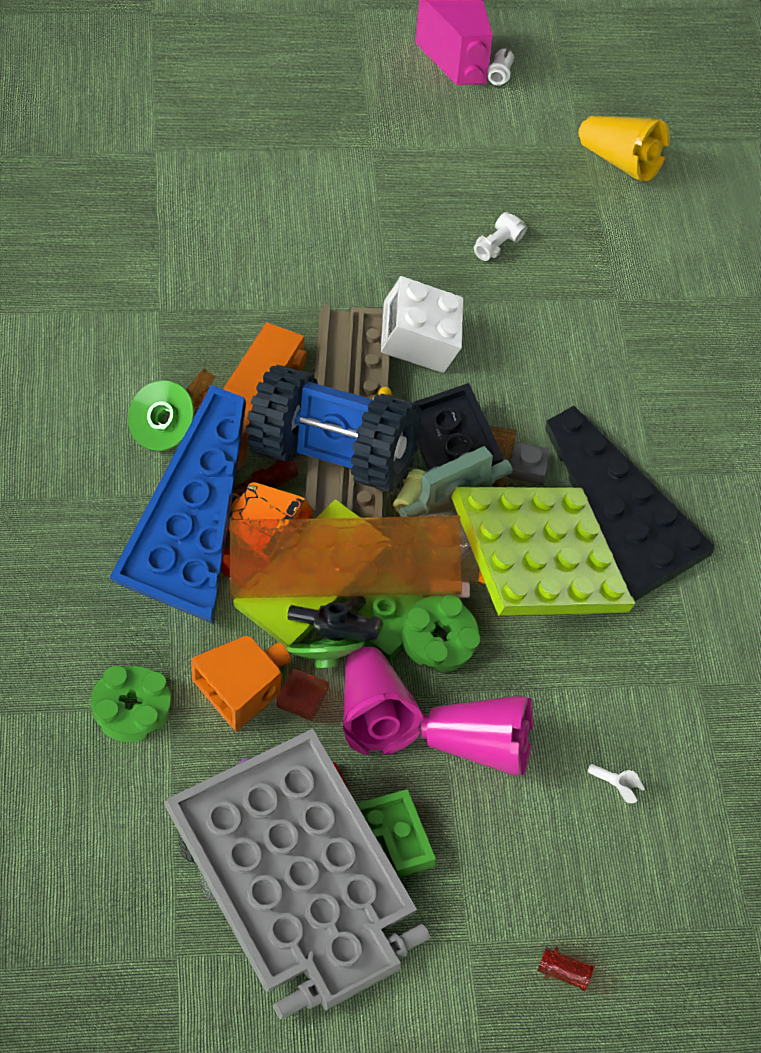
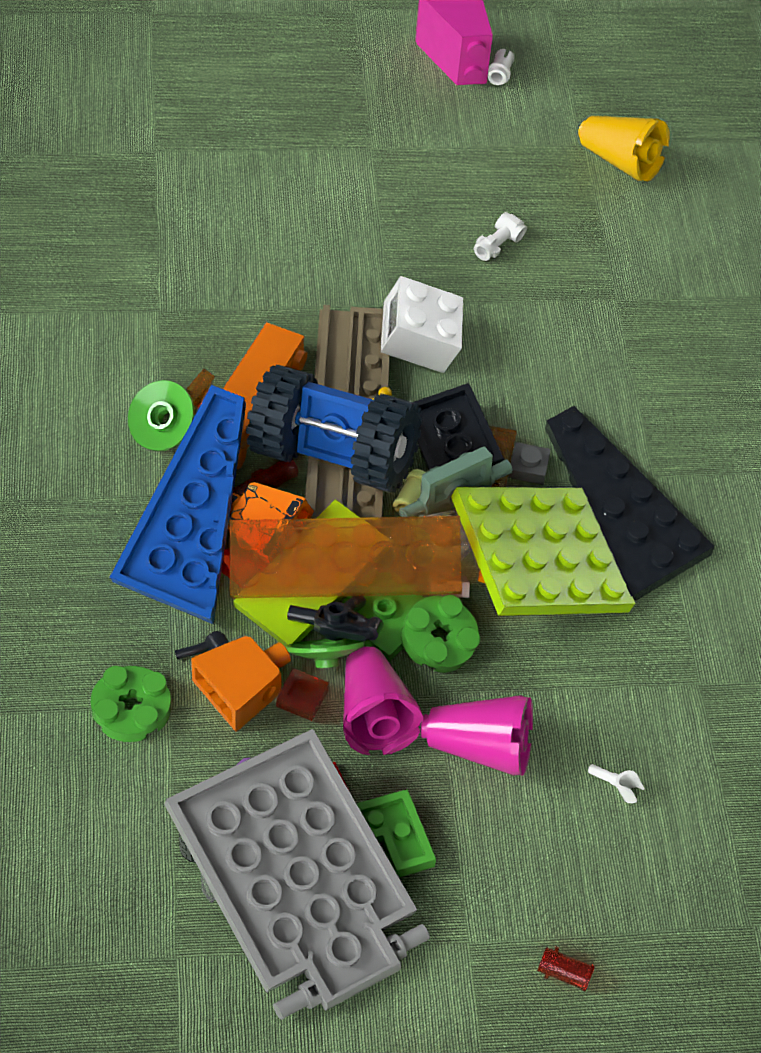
none -> black hand [175,631,229,660]

